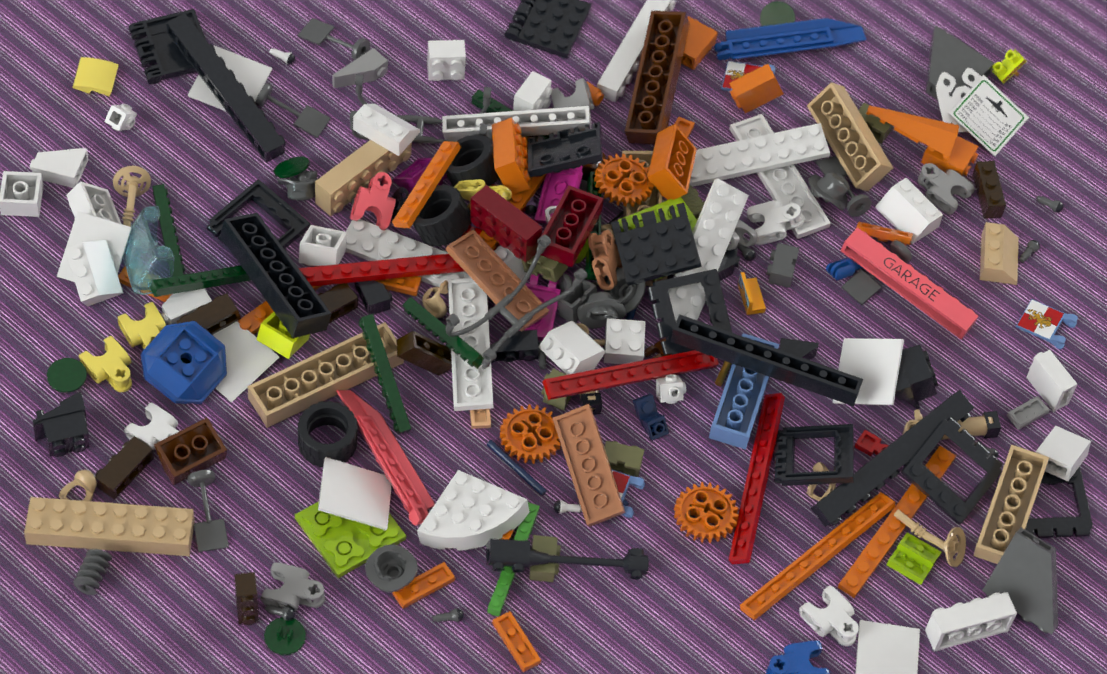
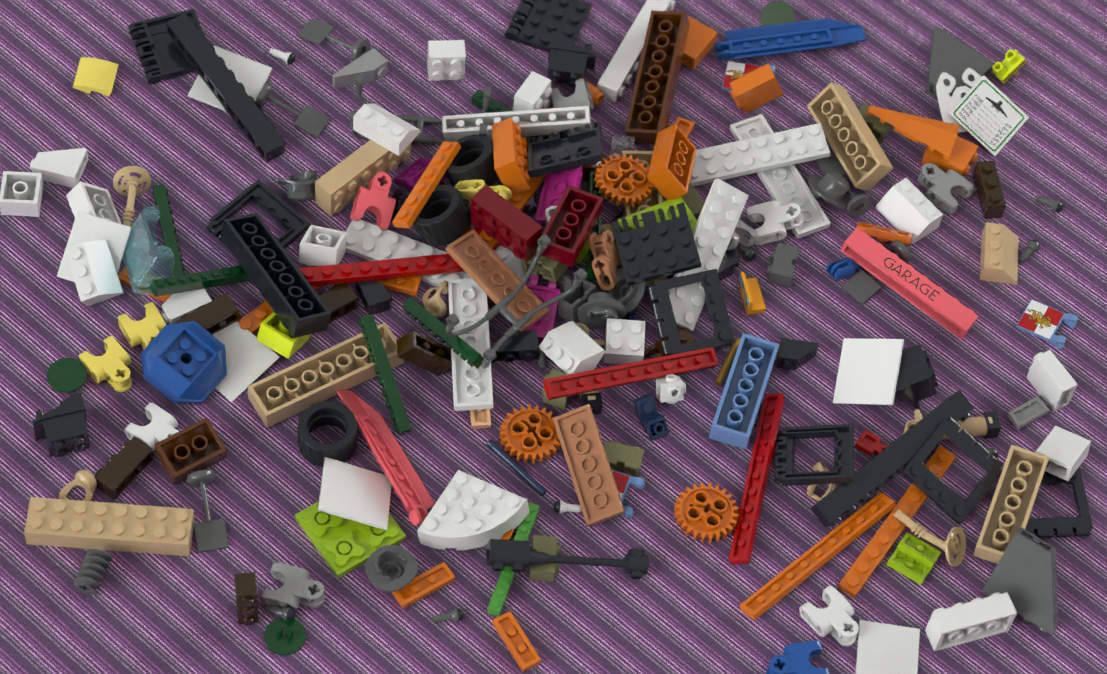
white brick [104,103,137,131] -> none
dark green piece [274,156,310,178] -> none
black brick [671,314,863,407] -> none
none -> black piece [548,31,596,87]
none -> clear brick [610,134,637,157]

